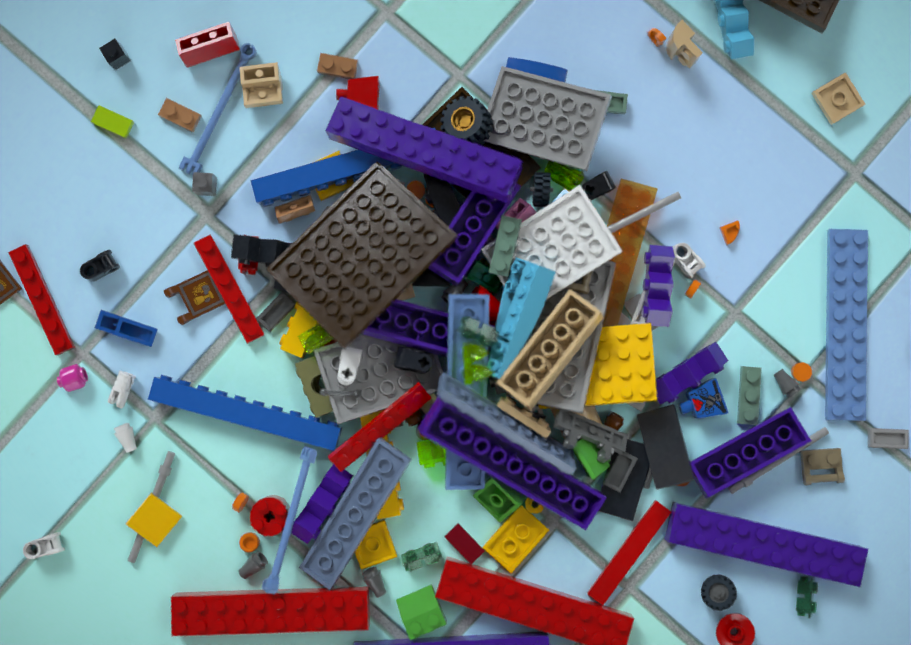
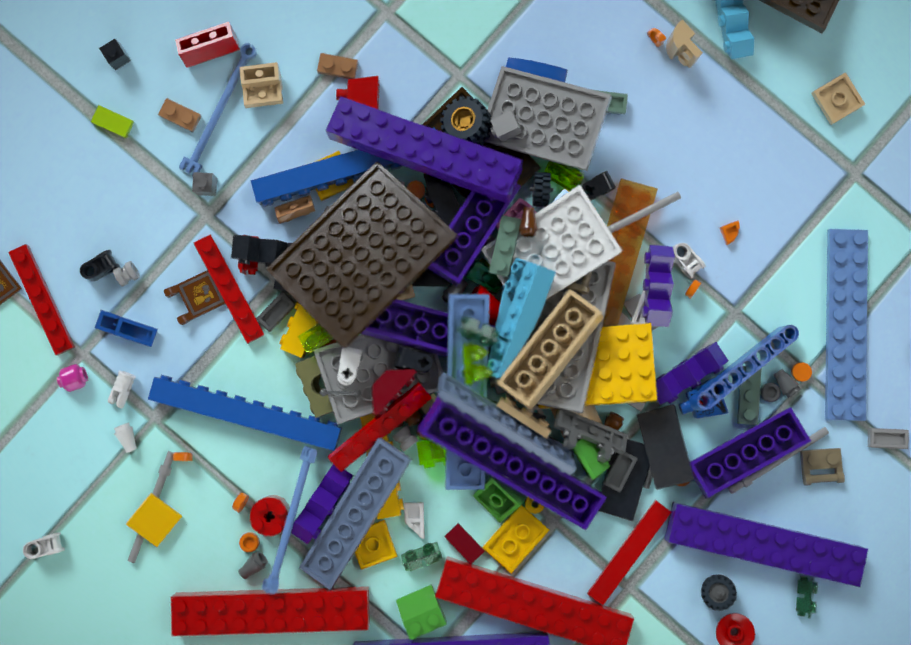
dark grey cone [362,567,386,598] -> none
none -> light grey wheel [113,261,140,287]
none -> orange tile [173,452,193,461]
none -> dark red slope [371,369,416,417]
none -> light grey wheel [392,425,418,452]
none -> white tile [404,502,425,539]
none -> light grey brick [490,110,523,142]
none -> reddish brown cone [519,207,538,237]
none -> blue beam [689,325,799,411]
none -> dark grey tile [760,383,781,402]

